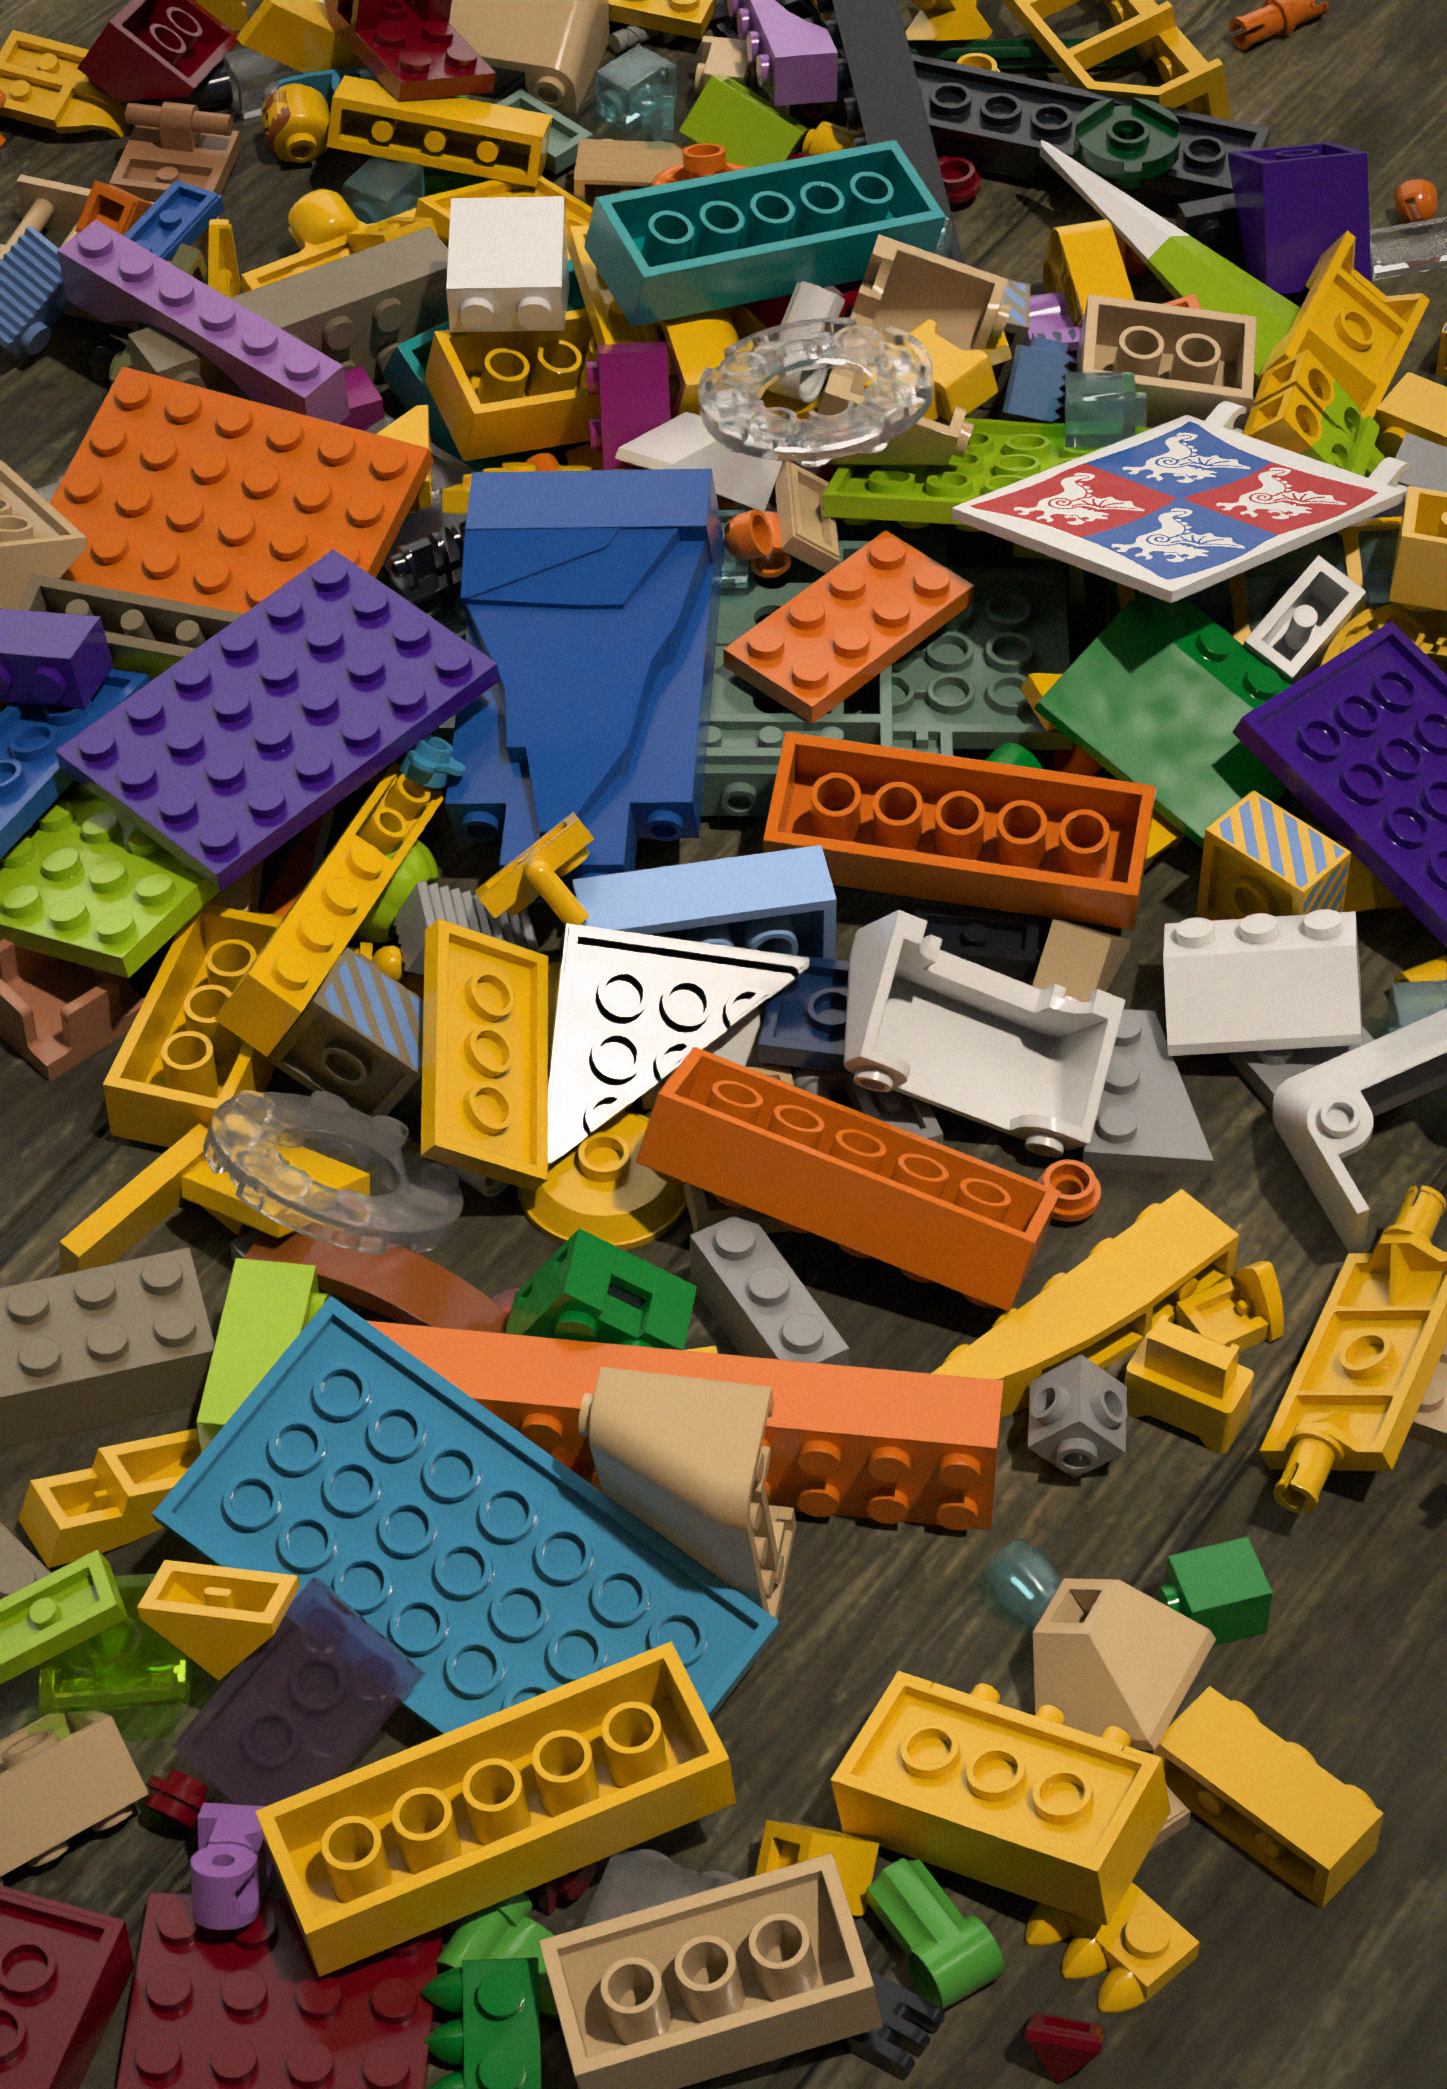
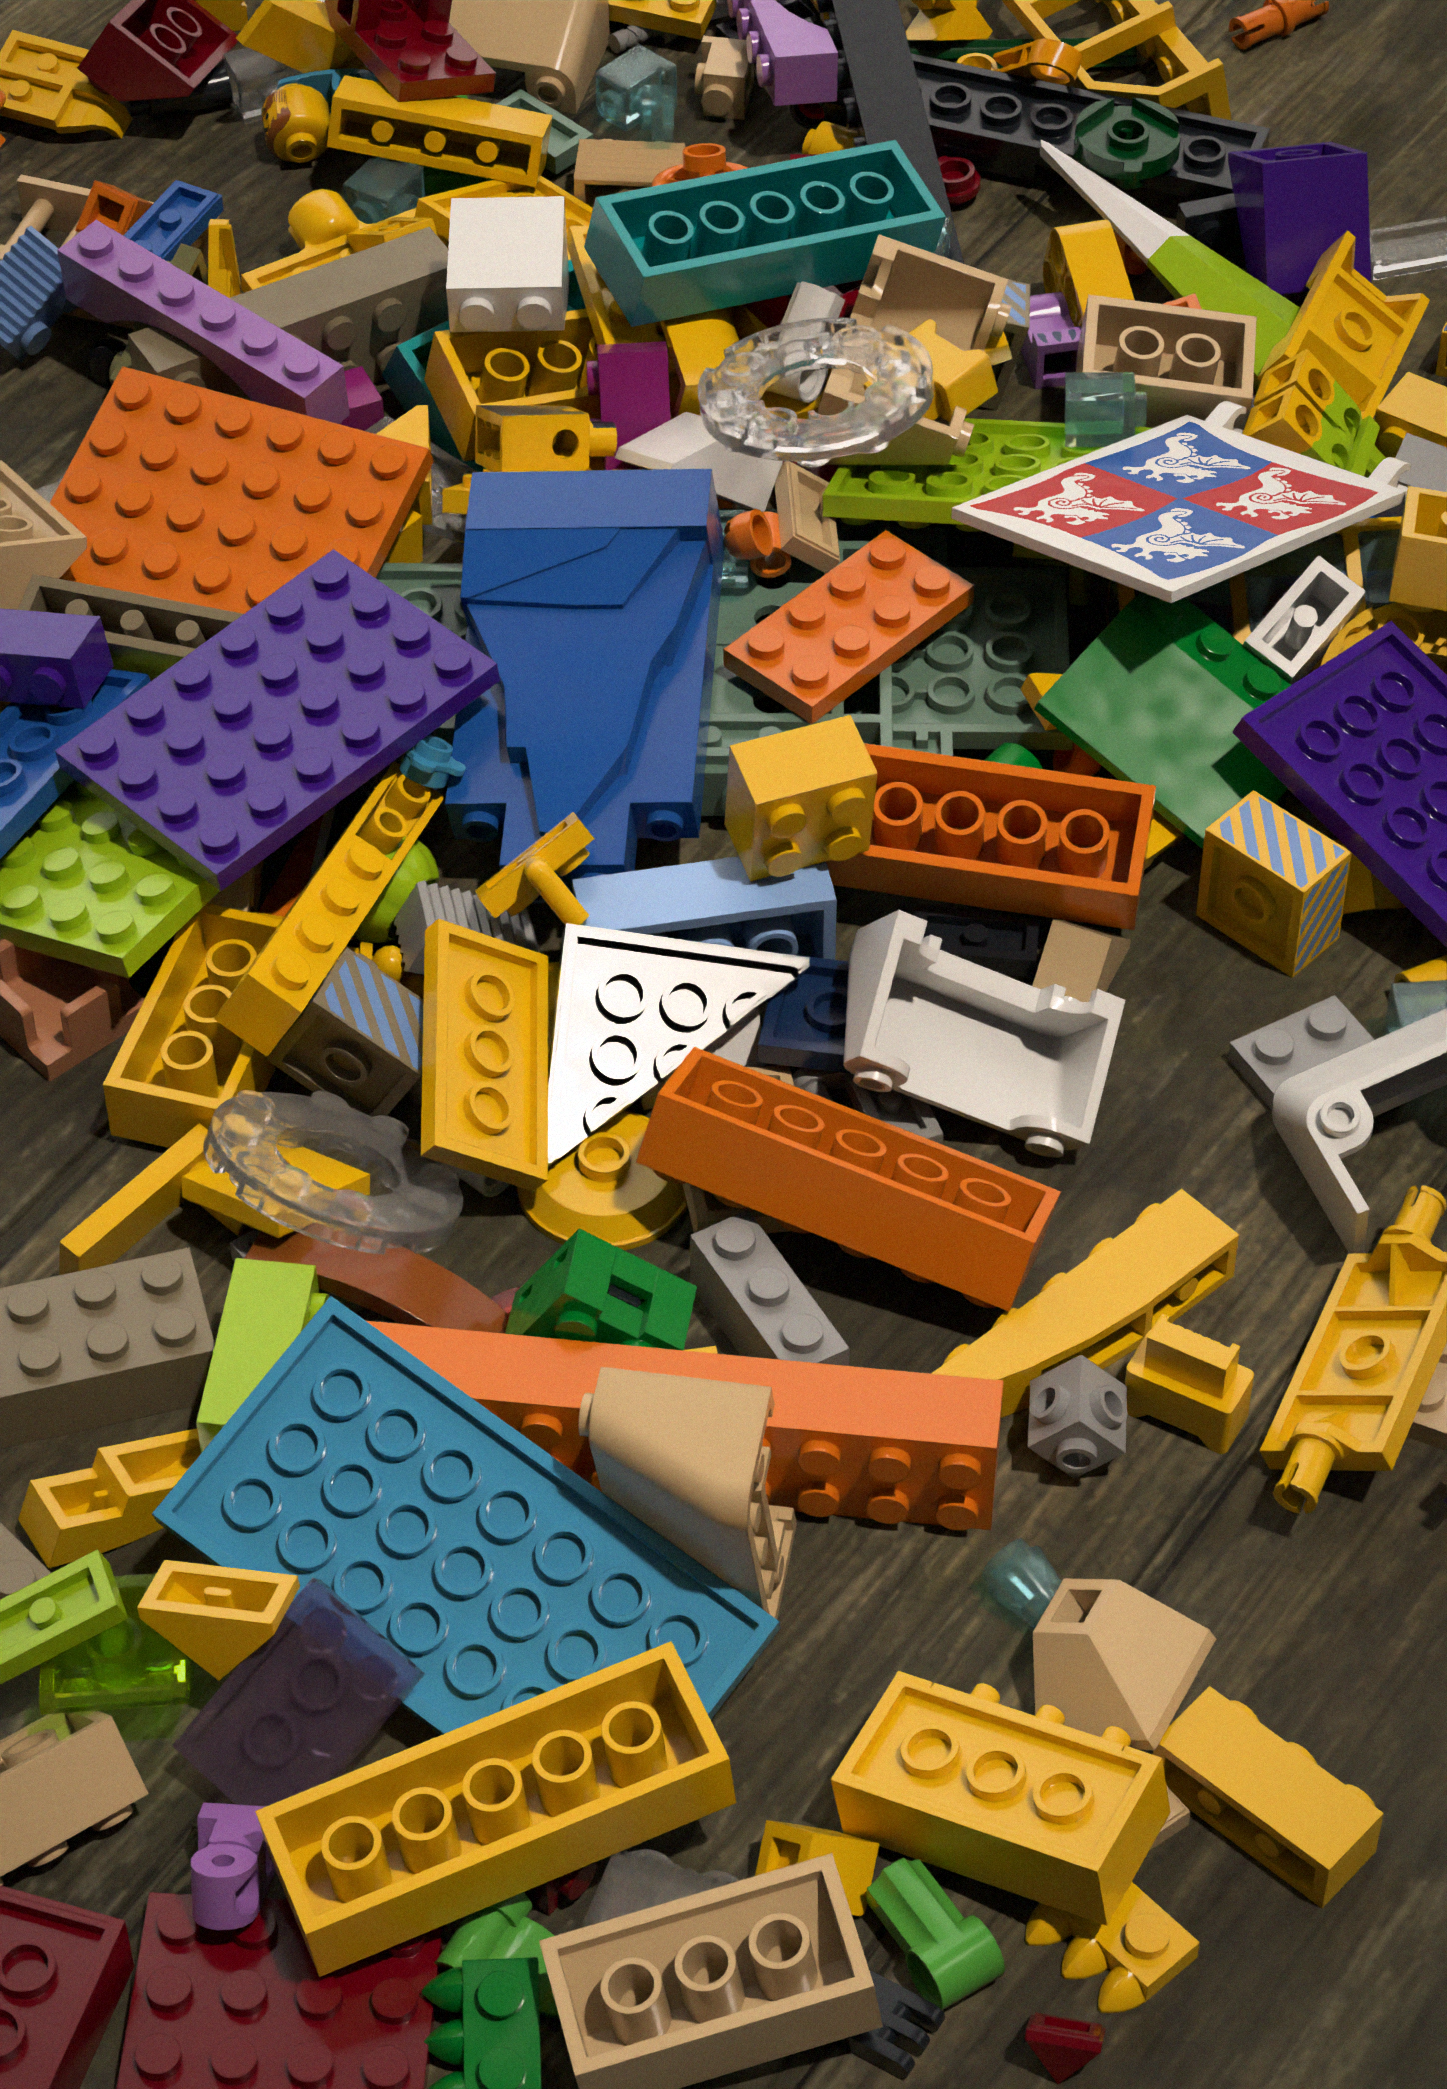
medium nougat plate [109,101,241,202] -> none
dark red plate [144,1768,209,1831] -> none
black hinge [382,501,467,605] -> none
lime slope [679,73,811,168] -> none
medium blue brick [1003,336,1077,423] -> none
orange plate [1037,1159,1101,1222] -> none
light grey wing [1082,1009,1214,1177] -> none
green brick [1157,1536,1273,1646] -> none
white slope [1163,909,1362,1056] -> none
yellow tile [1176,1261,1284,1352] -> none
orange hinge [1394,179,1438,227] -> none
none -> yellow torso [475,405,617,472]
none -> yellow brick [724,715,877,881]
none -> light orange piece [993,38,1082,86]

